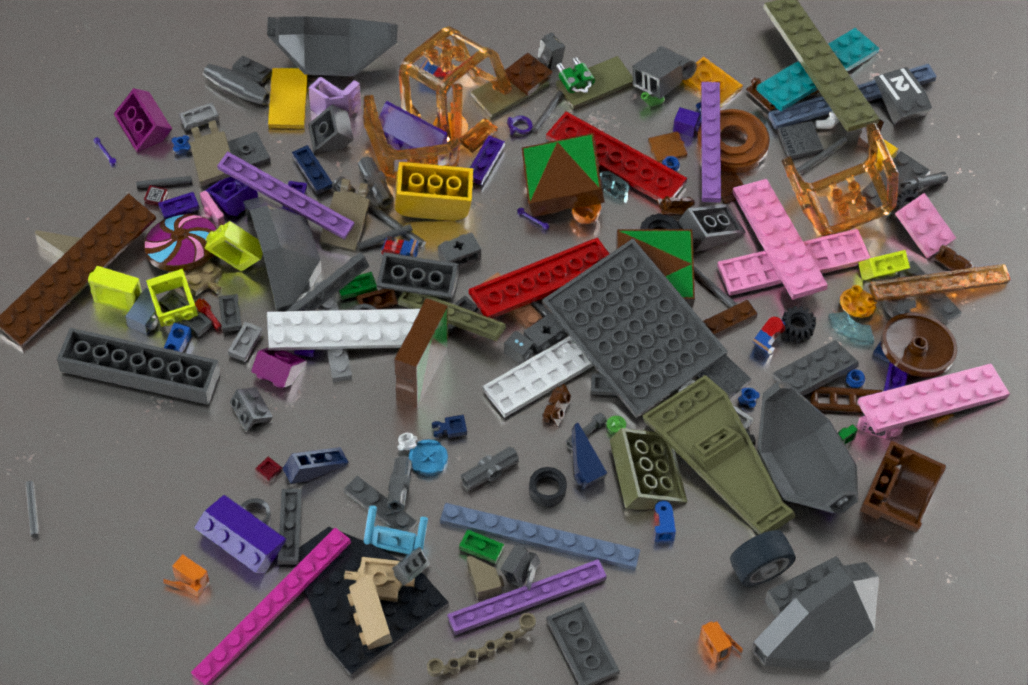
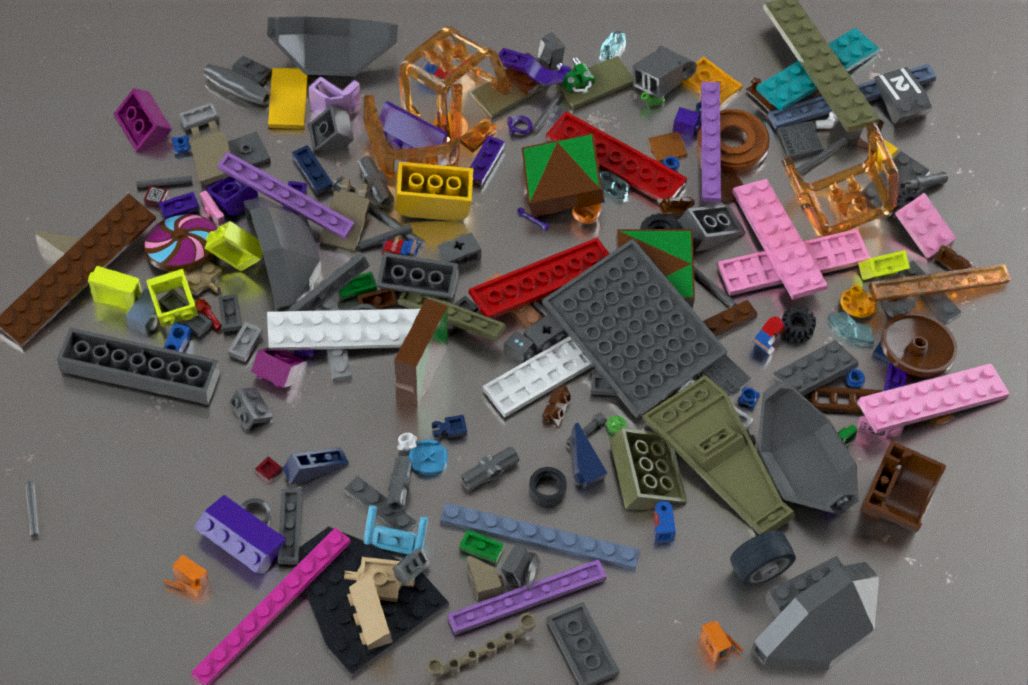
dark purple hinge [94,137,117,166] -> none
none -> dark purple piece [494,48,571,86]
none -> clear light blue beam [601,31,626,60]

